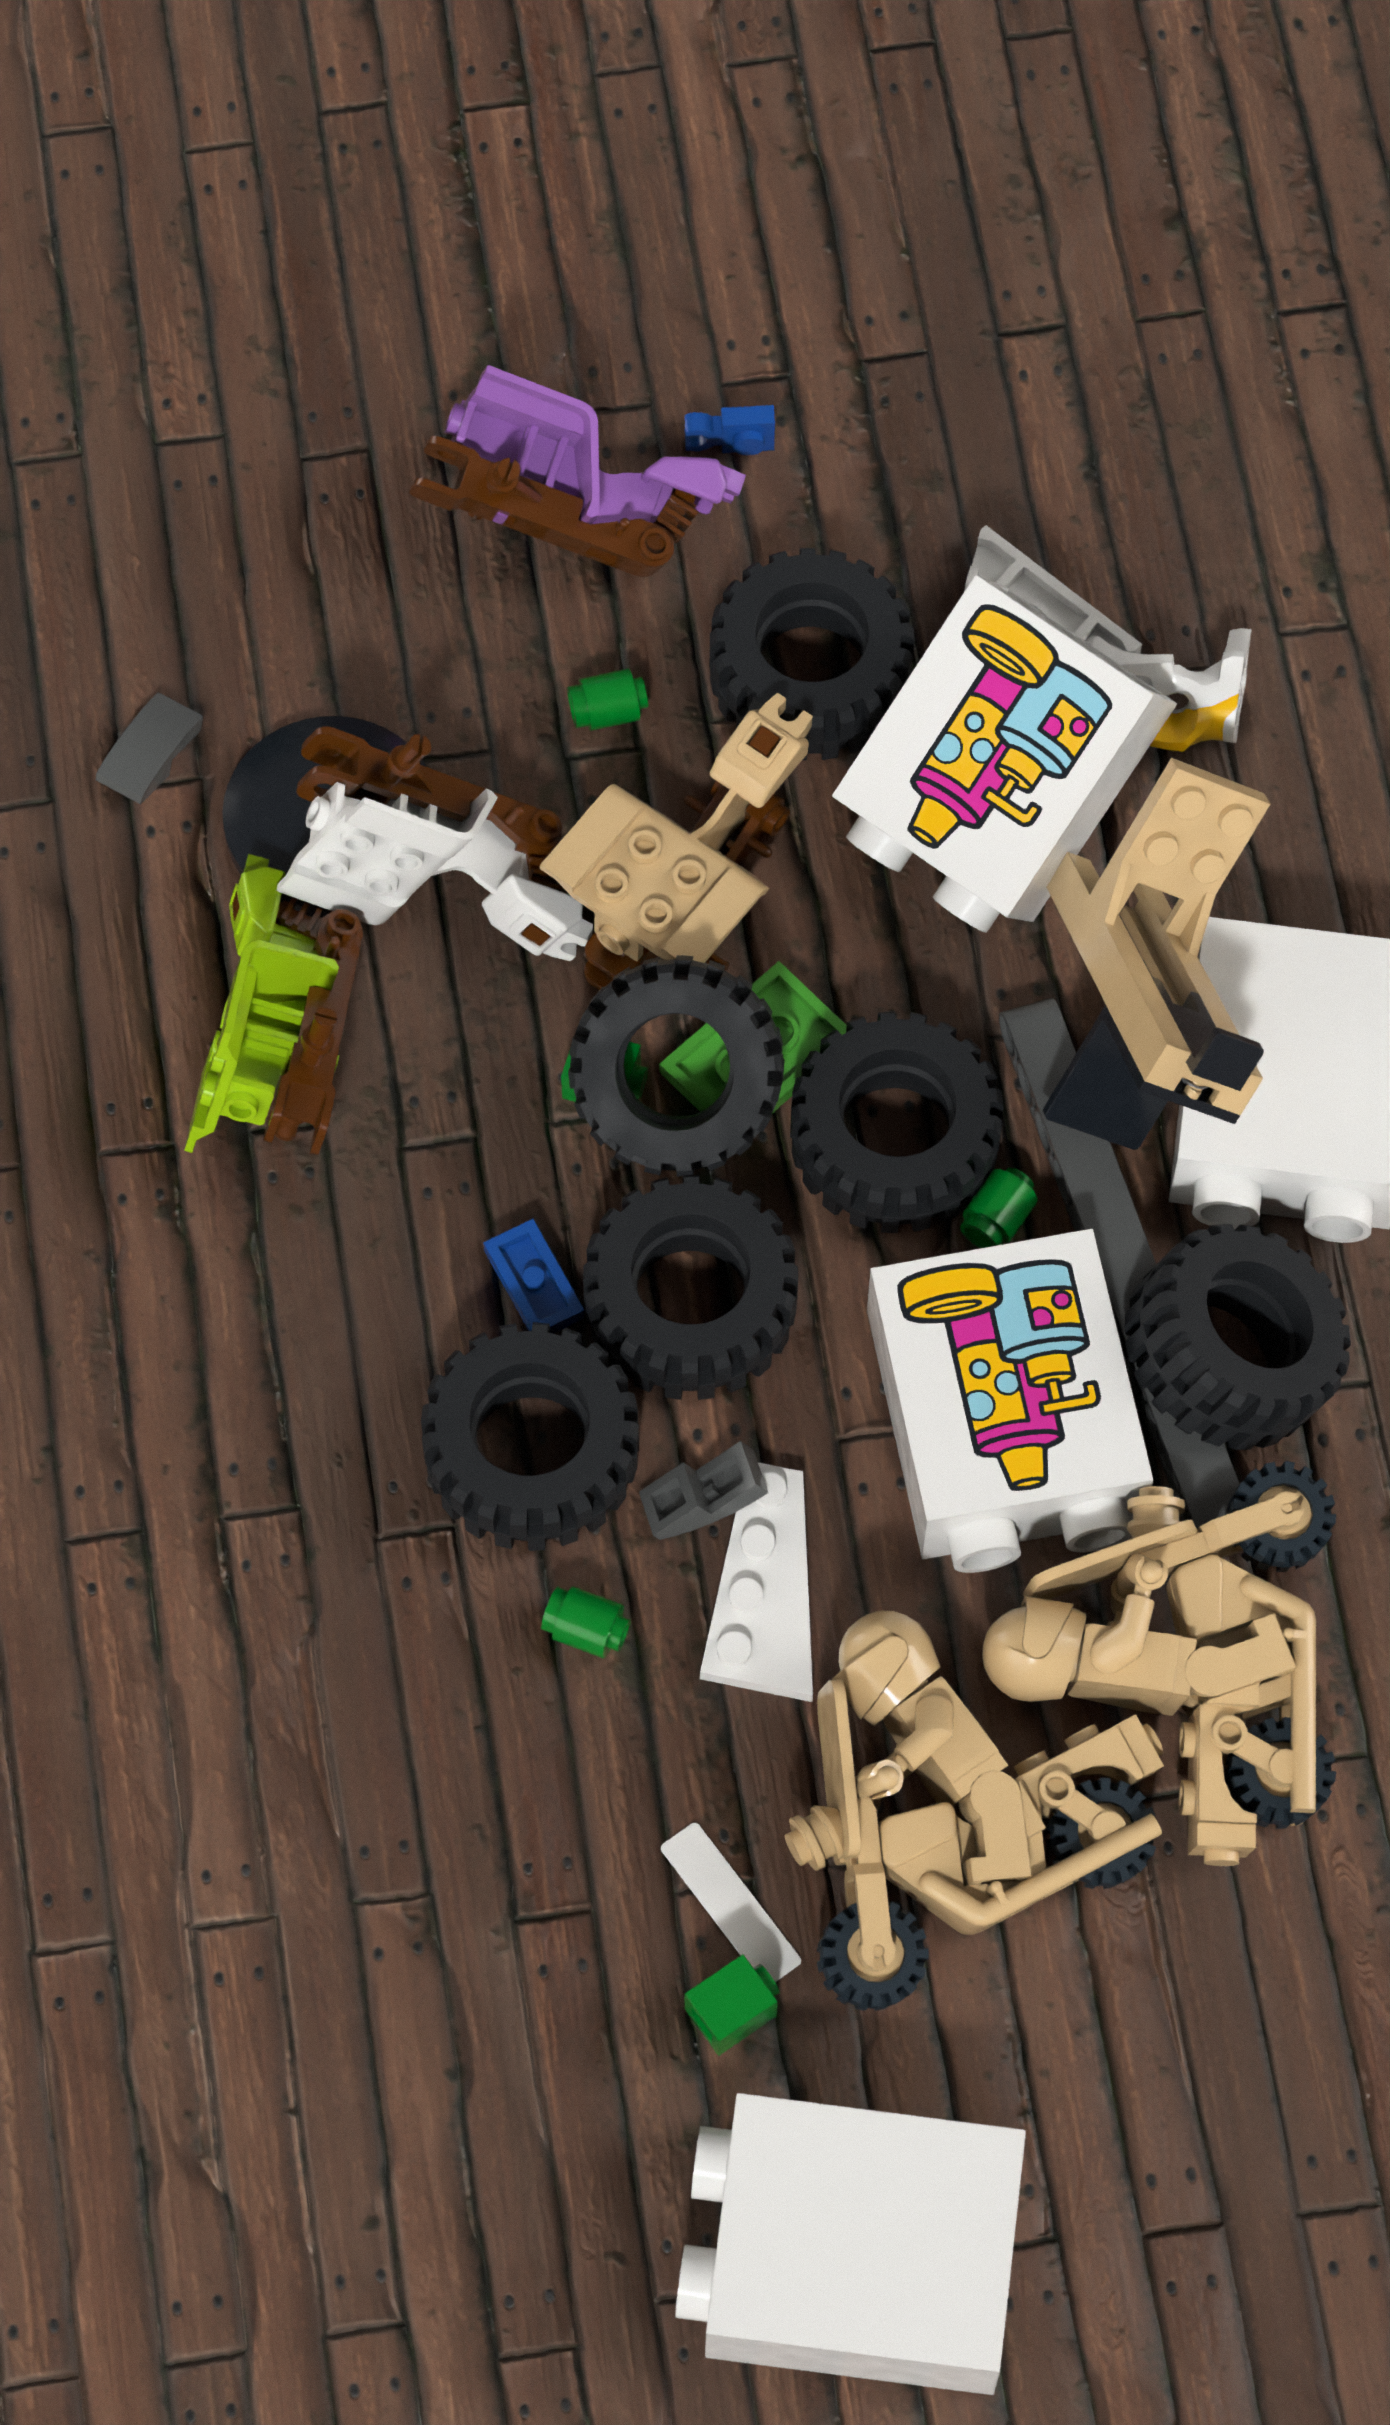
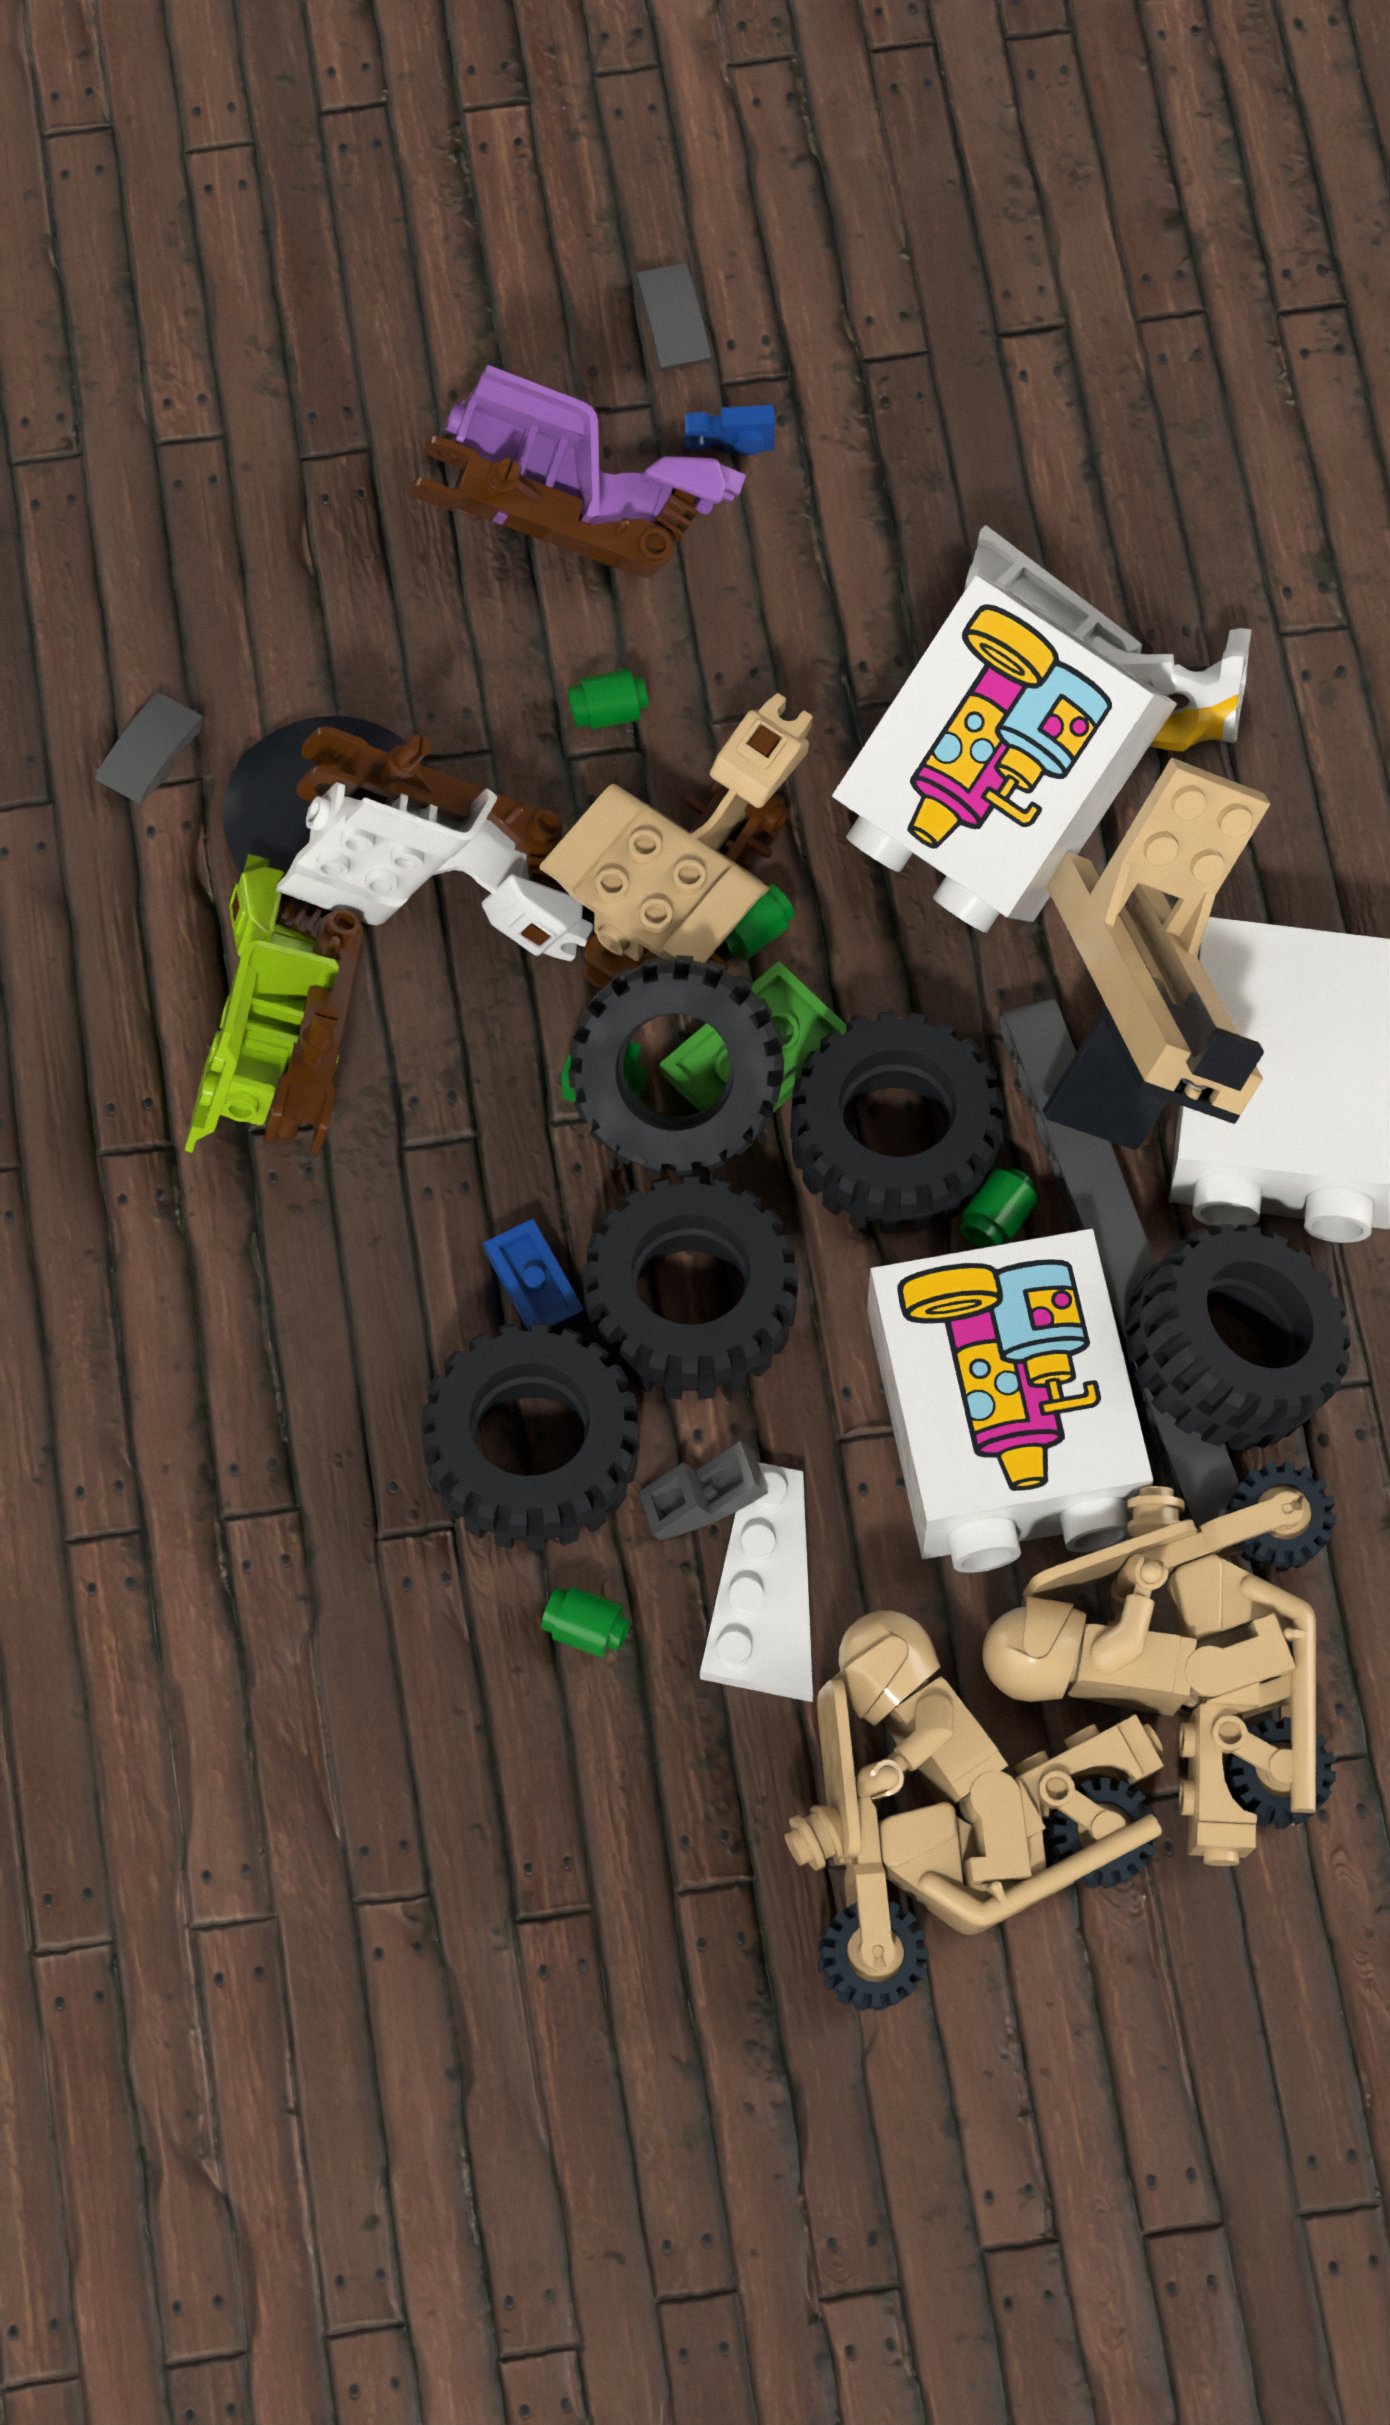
white sticker [661,1823,801,1982] -> none
white brick [675,2093,1026,2395] -> none
green brick [685,1954,780,2056] -> none
black tyre [709,548,914,761] -> none
none -> dark grey slope [635,263,711,372]
none -> green brick [719,883,795,961]

